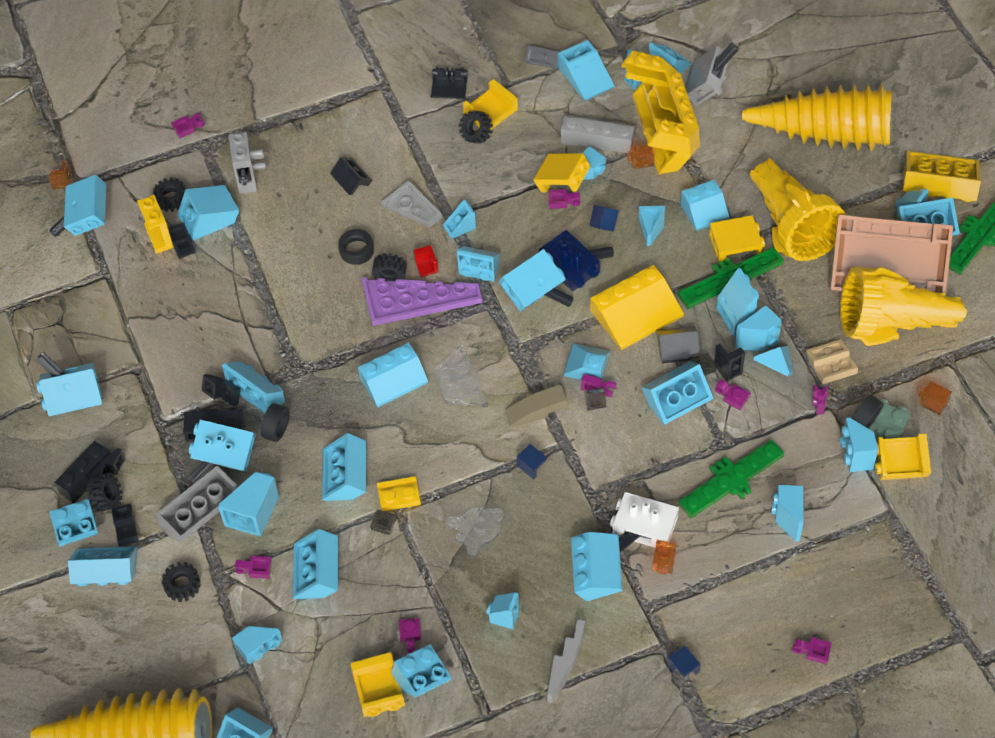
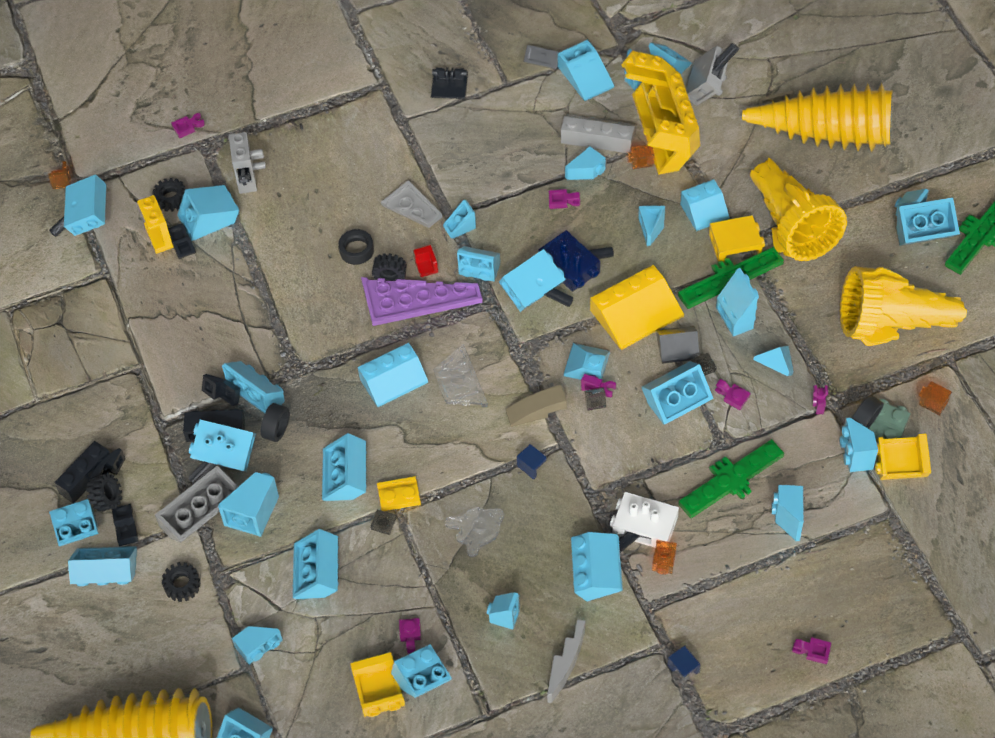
medium azure piece [36,352,103,416] -> none
magenta plate [235,556,272,579] -> none
black panel [330,157,372,195] -> none
black tyre [459,111,493,144] -> none
yellow panel [463,79,518,130] -> none
yellow panel [533,153,590,192] -> none
dark blue panel [589,205,619,232] -> none
black panel [714,343,745,382] -> none
medium azure slope [735,306,782,351] -> none
tan slope [806,339,858,385] -> none
nougat slope [830,215,953,293] -> none
yellow slope [903,150,981,202] -> none

